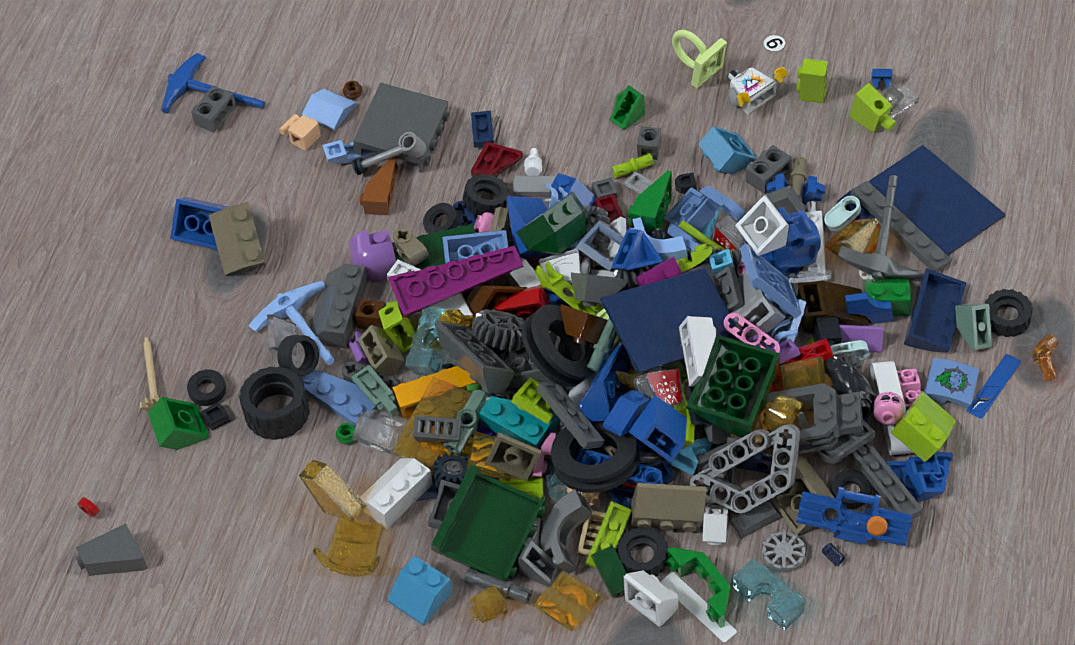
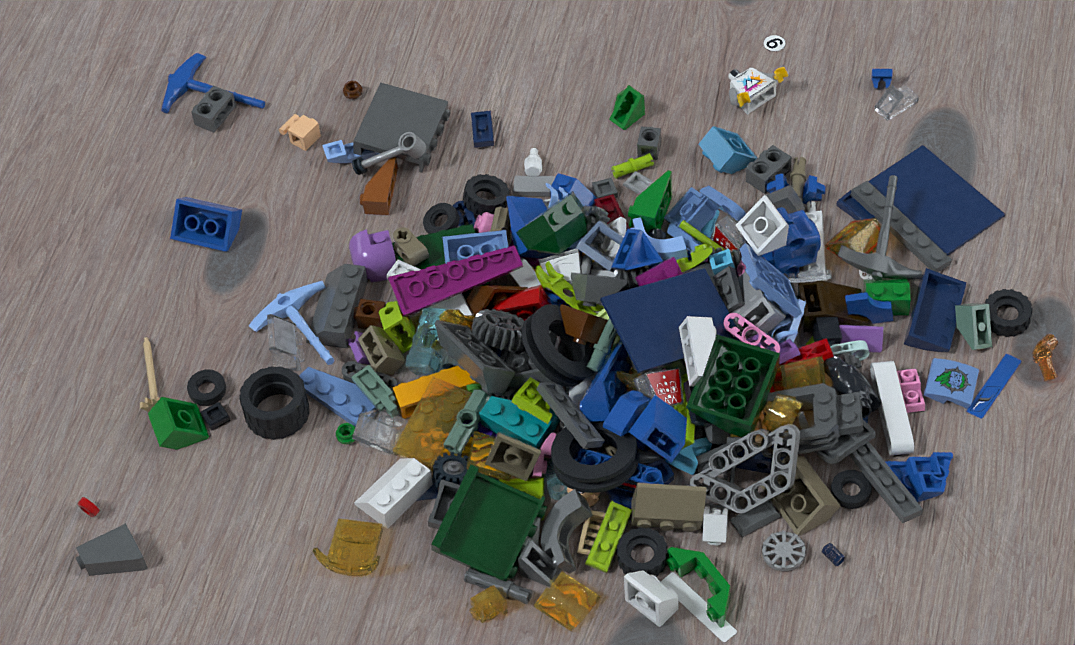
dark tan slope [209,202,265,275] -> none
black tyre [277,335,319,376] -> none
clear yellow slope [299,460,367,522] -> none
light blue slope [302,89,357,131] -> none
dark azure slope [388,556,453,626] -> none
dark grey slope [413,416,462,442] -> none
dark red wing [471,142,523,177] -> none
dark green tile [591,545,627,597] -> none
yellowish green tile [672,30,727,89] -> none
black tile [675,173,697,194] -> none
clear light blue arch [733,558,805,630] -> none
lime brick [796,58,828,103] -> none
blue piece [796,486,913,546] -> none
light aqua piece [824,196,861,232] -> none
lime torso [849,83,896,132] -> none
bright pink head [874,392,903,425] -> none
lime slope [891,391,956,462] -> none

